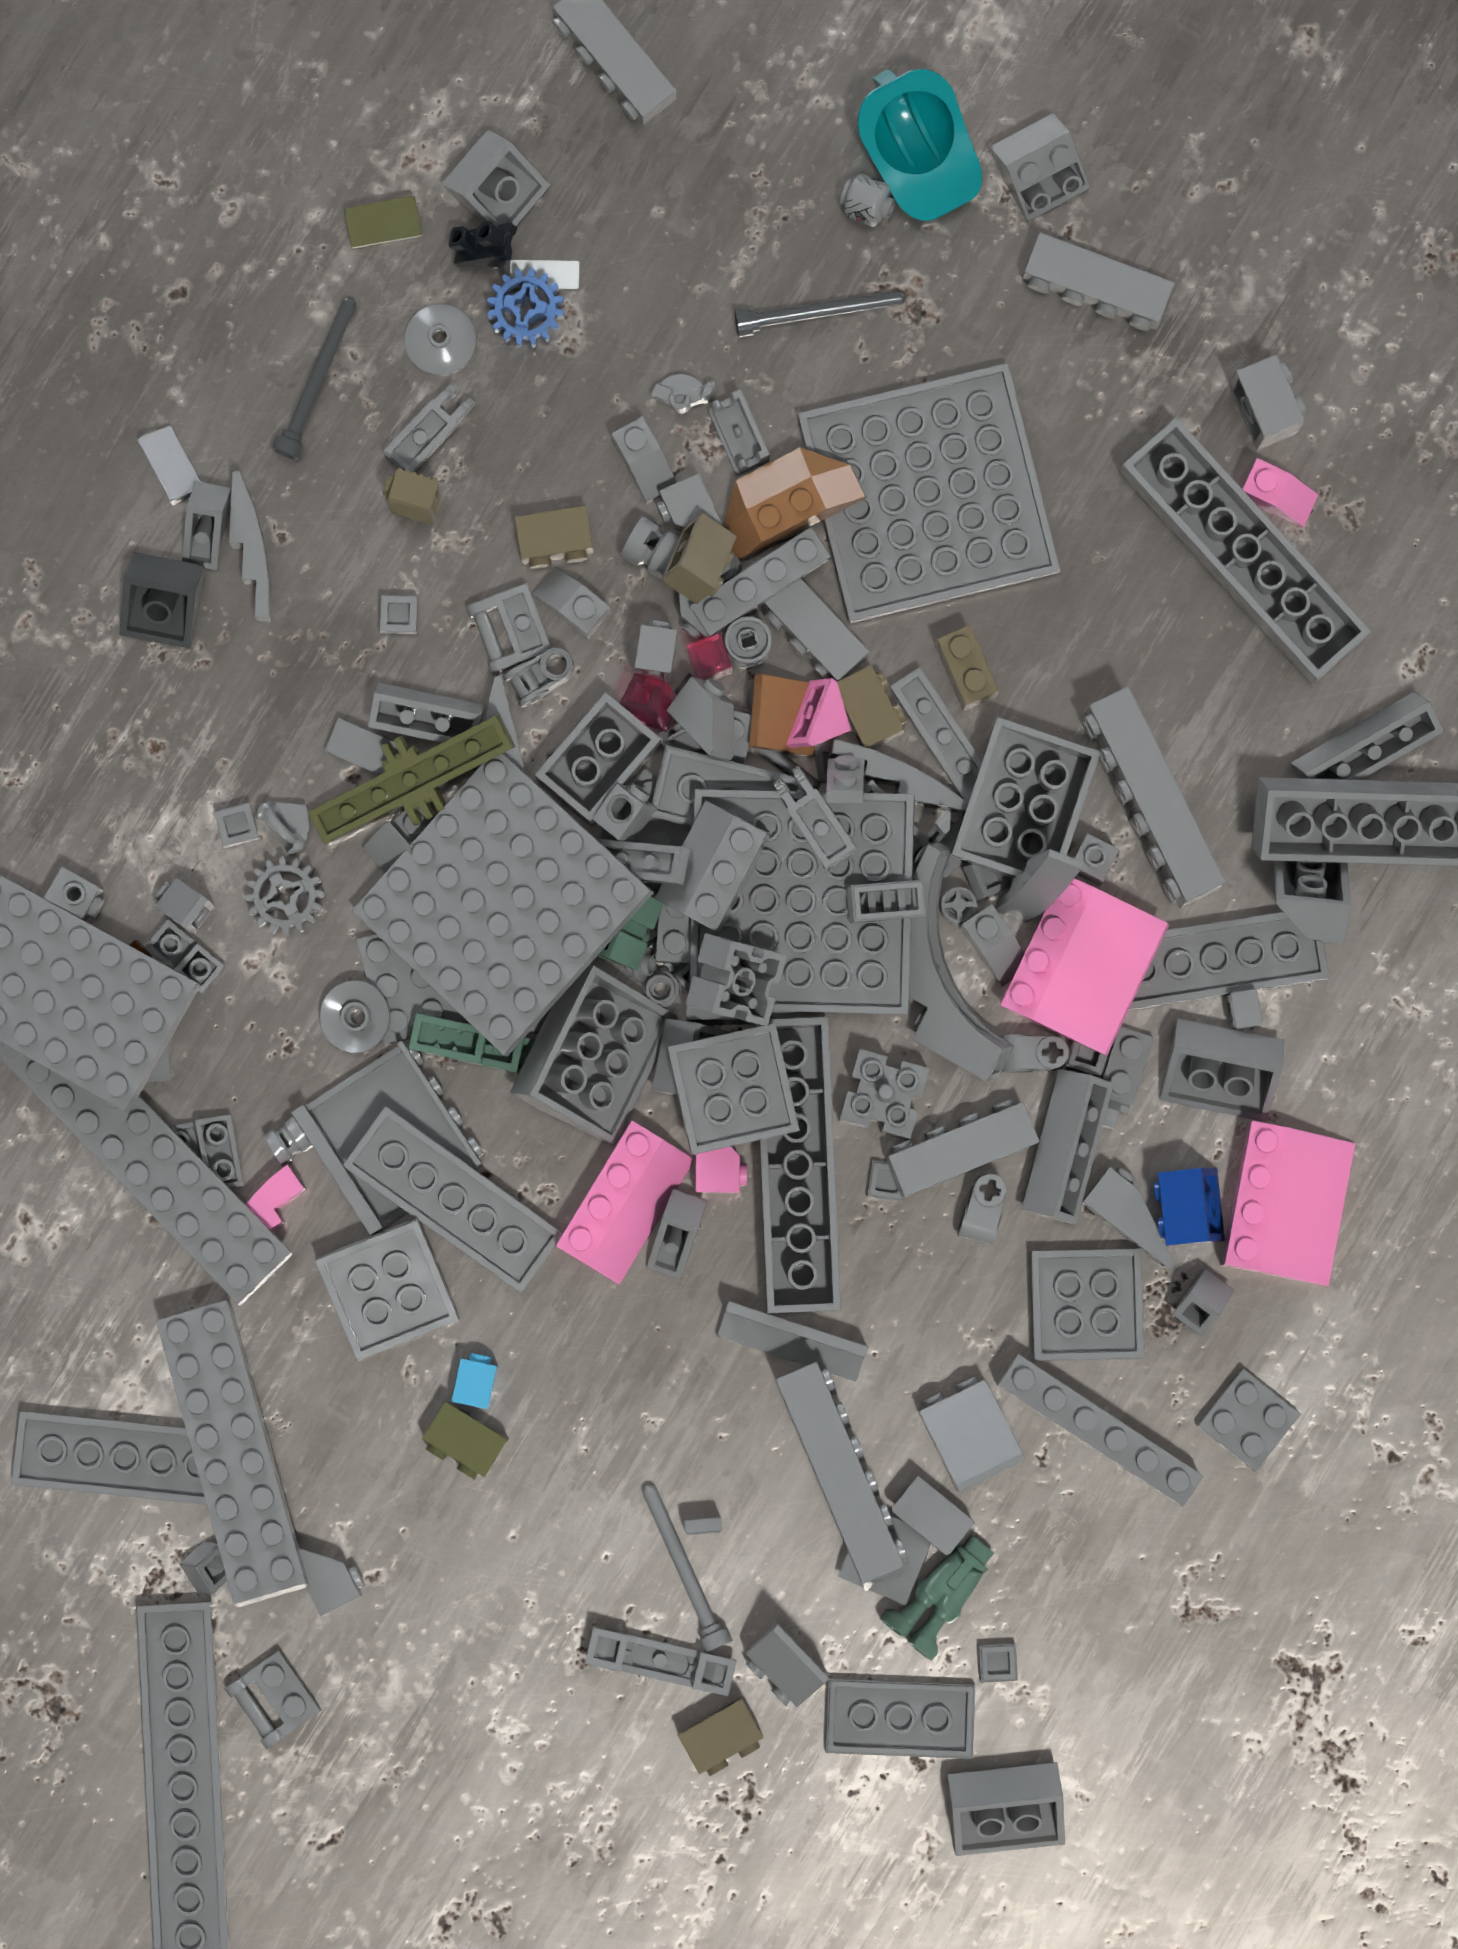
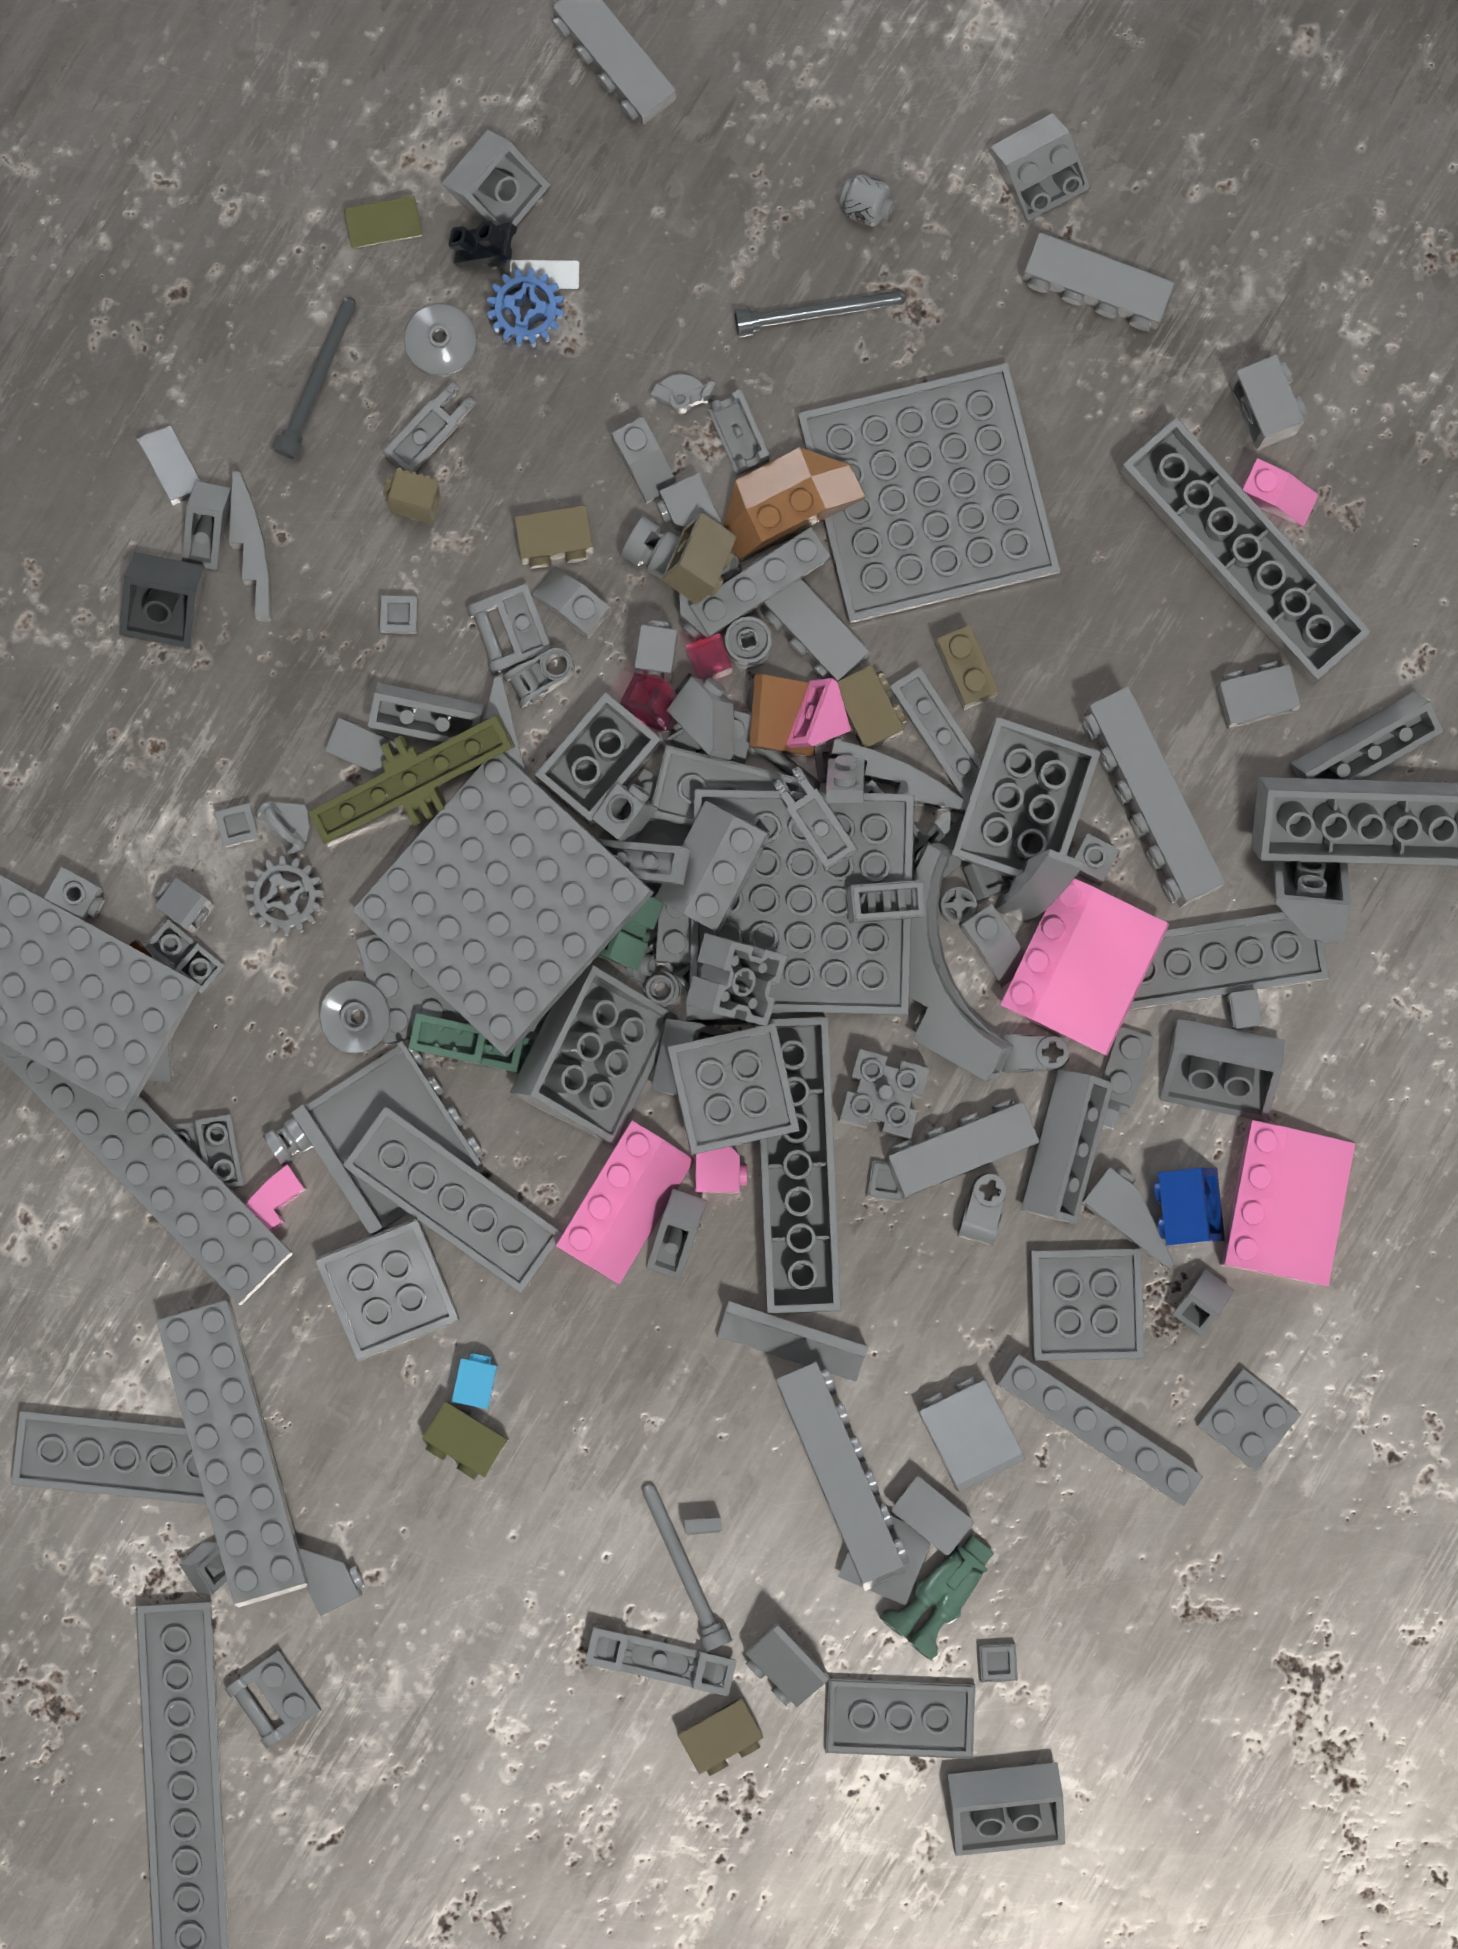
light grey slope [363,808,434,873] -> none
teal piece [857,69,982,221] -> none
light grey slope [1066,1041,1112,1079] -> none
none -> light grey brick [1216,661,1301,729]

